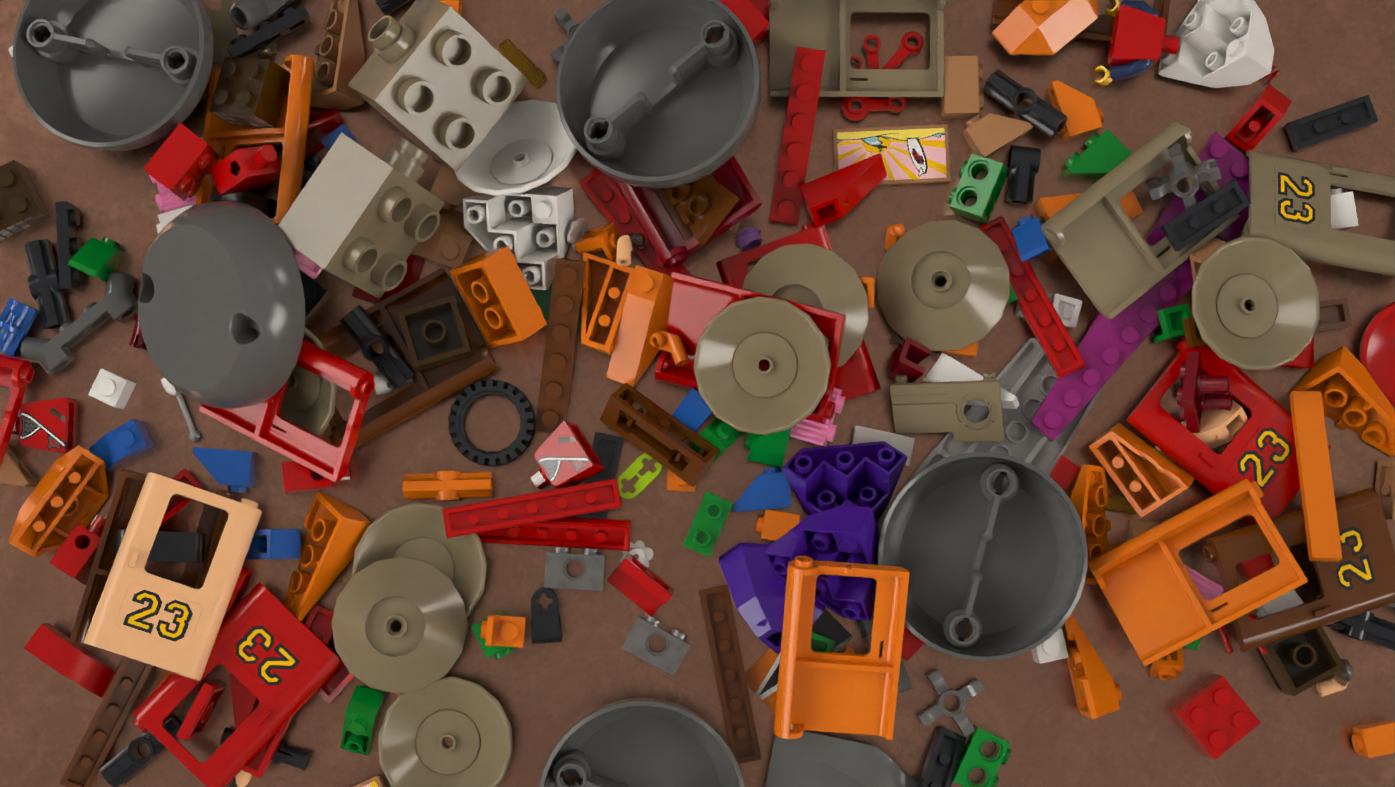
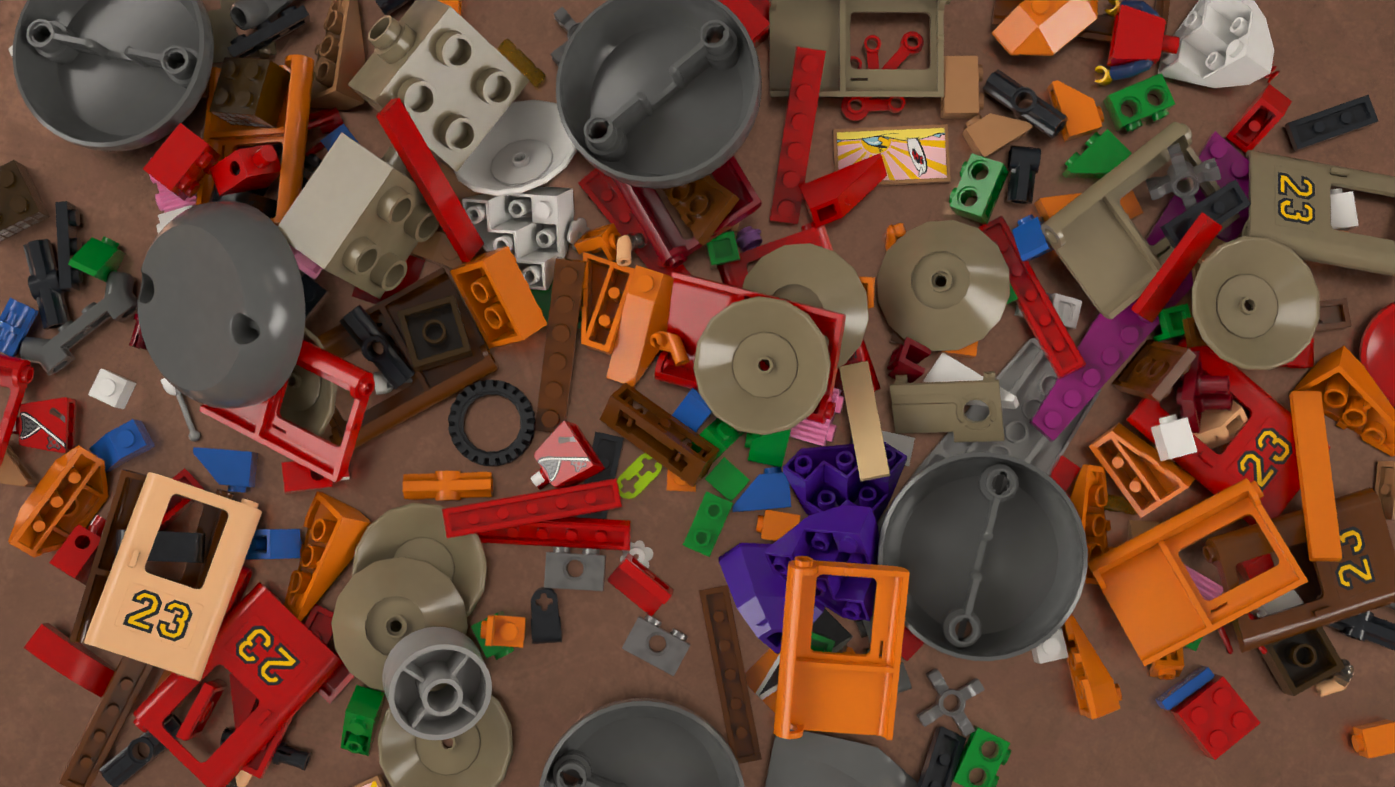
none -> red tile [376,98,484,262]
none -> light grey piece [382,627,492,740]
none -> green panel [704,457,750,501]
none -> green panel [705,231,740,269]
none -> tan tile [839,361,890,481]
none -> green brick [1103,73,1175,133]
none -> reddish brown plate [1112,339,1196,402]
none -> red tile [1131,212,1223,323]
none -> white brick [1151,414,1197,461]
none -> blue tile [1155,665,1215,710]

